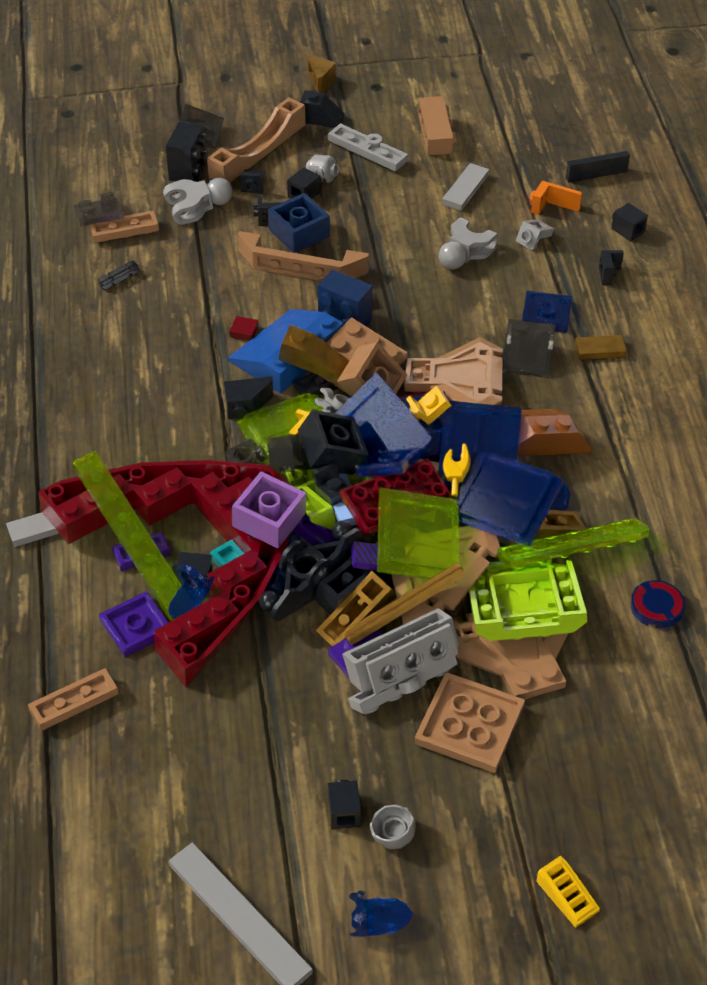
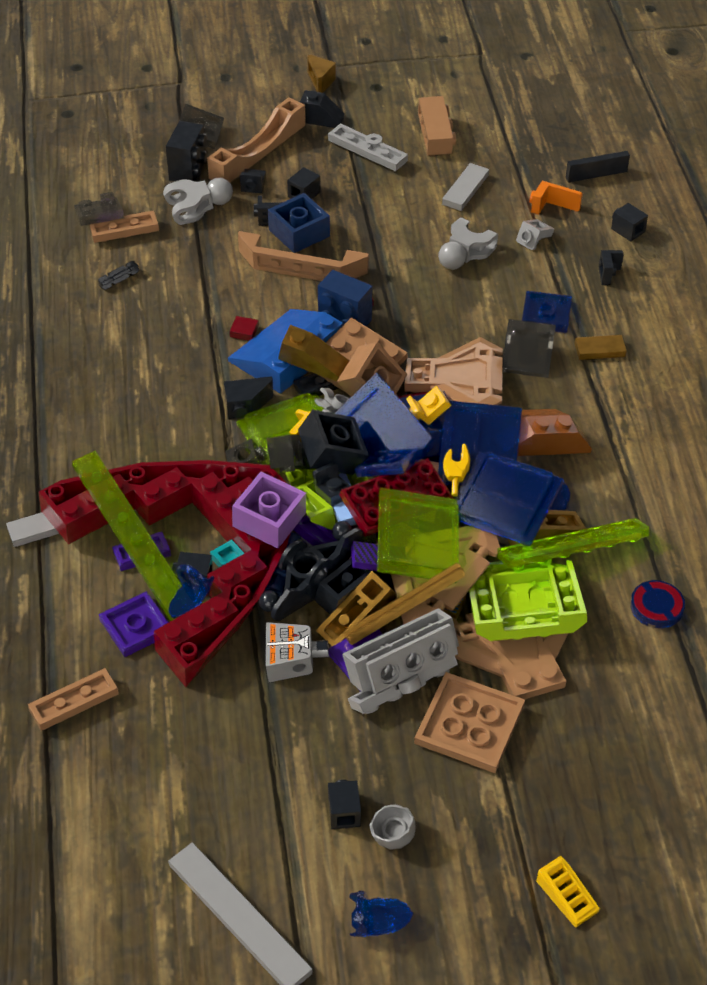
light grey head [306,155,339,183] -> none
none -> light grey torso [266,623,329,682]

